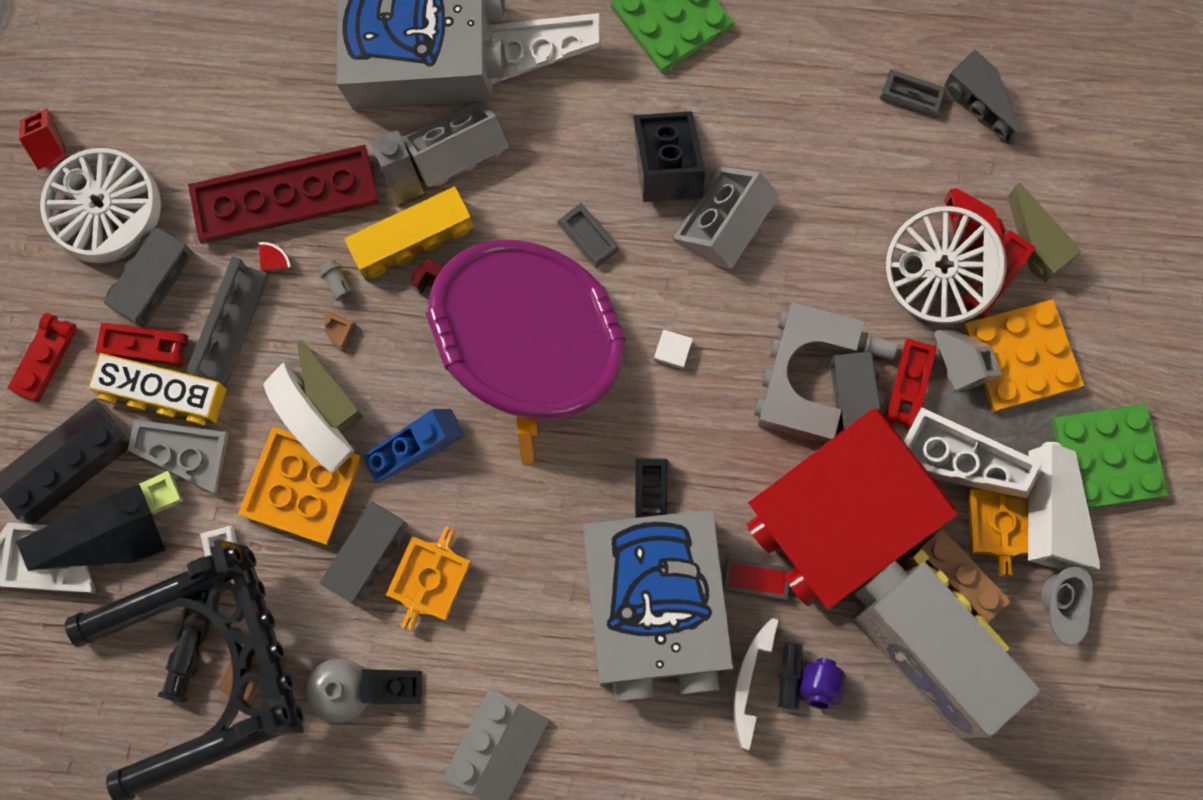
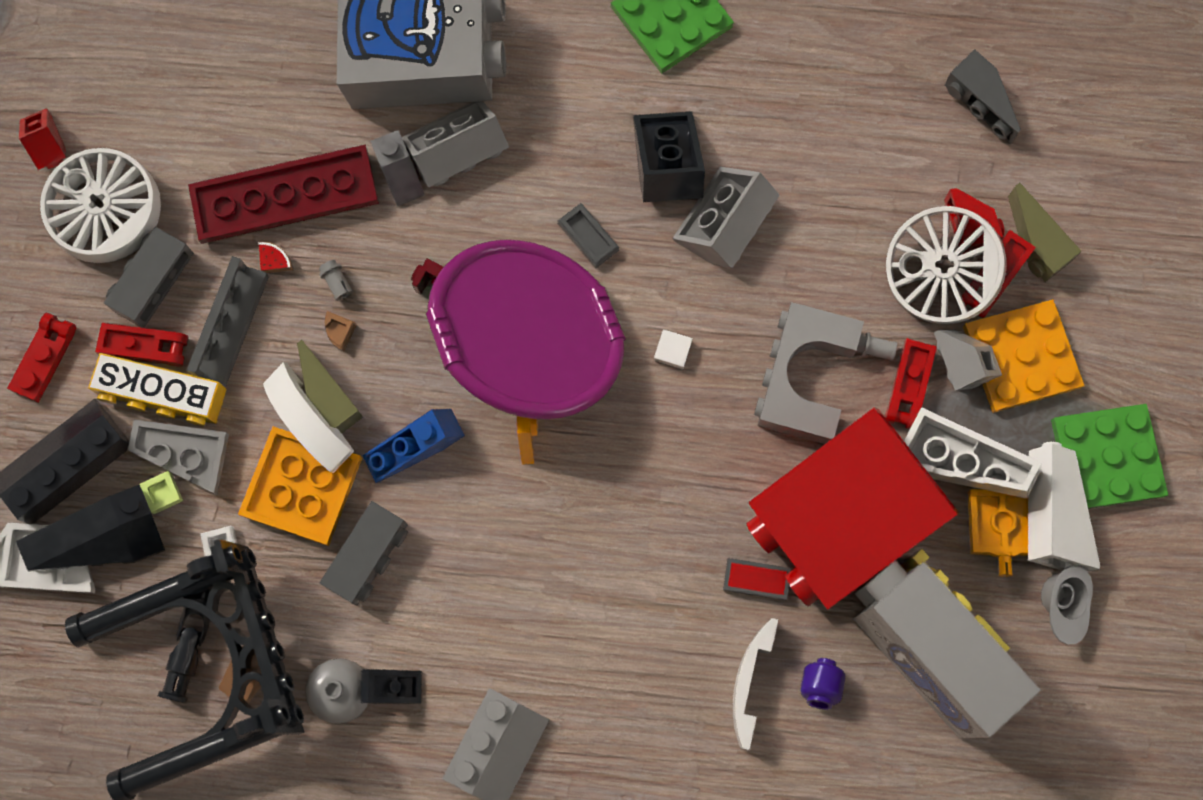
yellow brick [344,186,474,279] -> none
light orange plate [386,526,472,632] -> none
white wing [491,13,602,84] -> none
brick [582,510,733,702] -> none
black slope [635,458,668,518] -> none
black axle [778,643,803,709] -> none
dark grey brick [830,351,884,433] -> none
dark grey tile [880,69,947,118] -> none
medium nougat brick [912,529,1011,623] -> none

